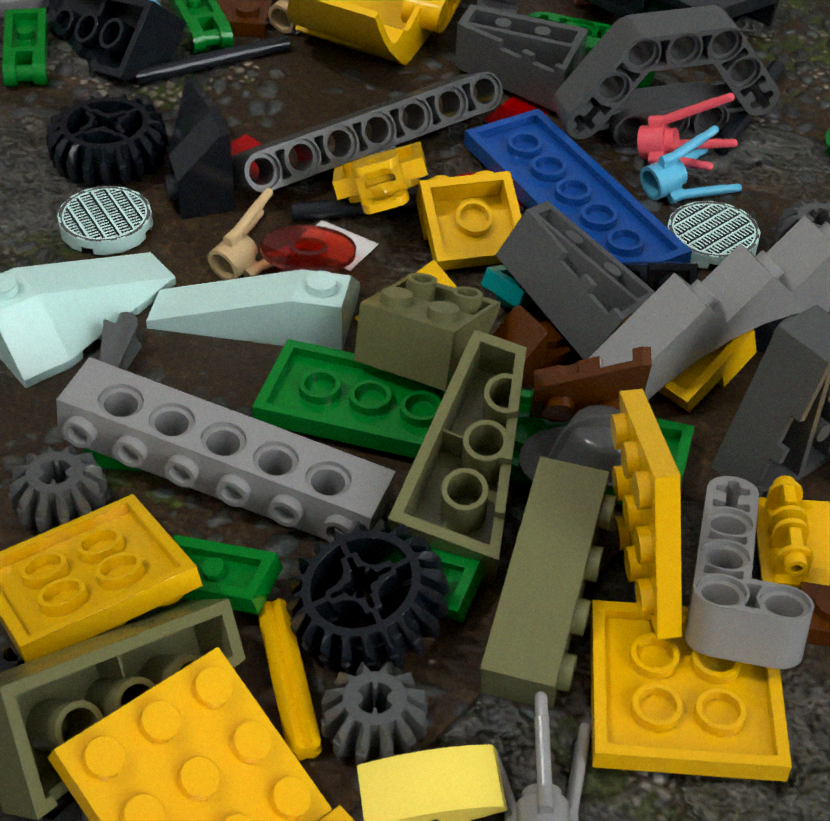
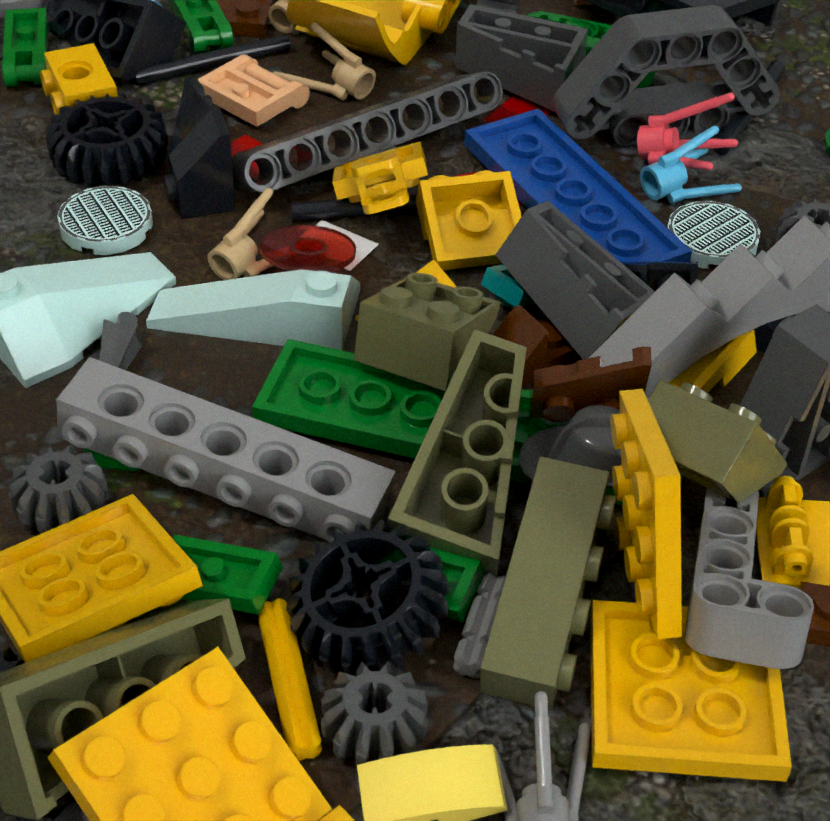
none -> yellow brick [40,43,118,115]
none -> light nougat plate [197,54,310,127]
none -> tan plant [273,22,376,101]
none -> light grey axle [453,573,506,679]
none -> olive slope [648,380,787,503]

